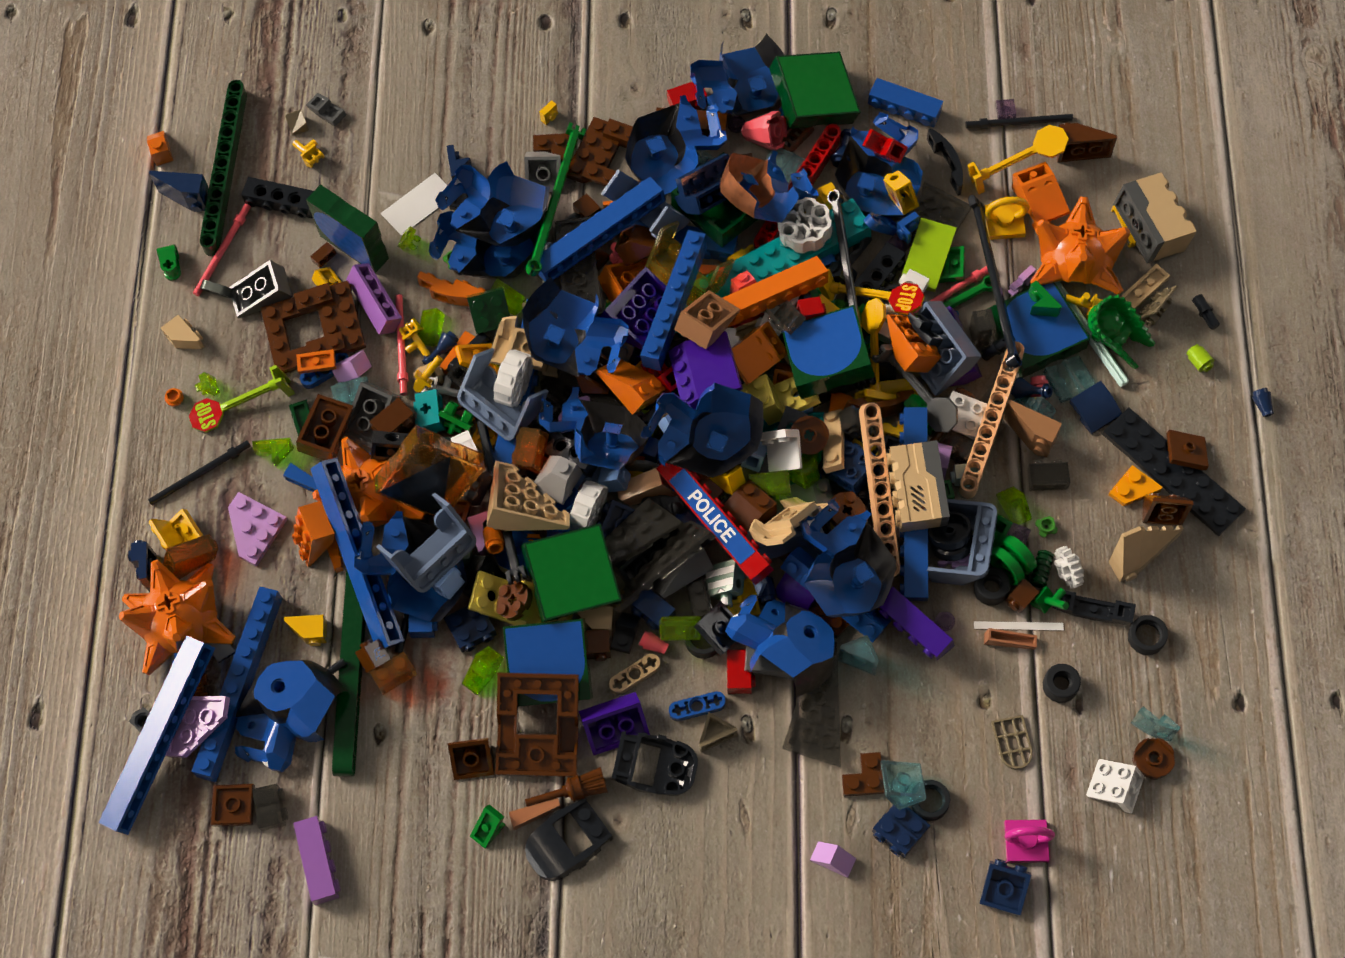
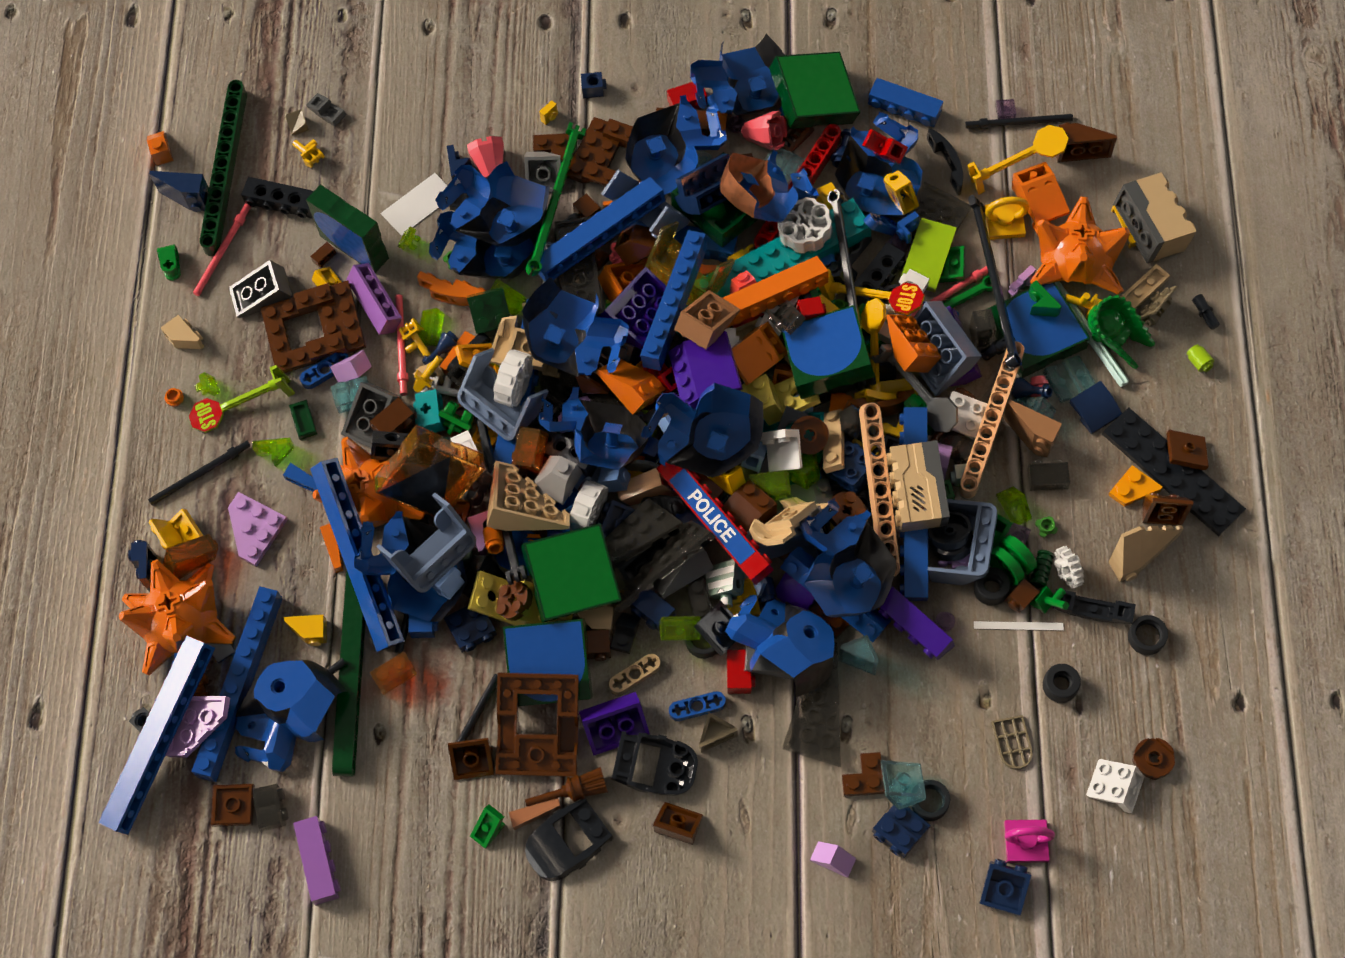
pearl dark grey beam [200,279,234,299] -> none
orange slope [292,501,335,567] -> none
orange plate [296,349,336,374] -> none
reddish brown slope [296,394,354,460] -> none
reddish brown brick [355,639,390,673] -> none
clear neon green slope [462,646,504,695] -> none
coral cone [639,631,669,655] -> none
black slope [908,313,943,346] -> none
nougat piece [984,628,1037,650] -> none
clear light blue slope [1131,706,1181,741] -> none
dark blue cone [1252,388,1274,417] -> none
none -> black bar [456,674,497,742]
none -> coral cone [467,136,504,179]
none -> dark blue brick [581,72,607,99]
none -> reddish brown slope [653,802,703,845]

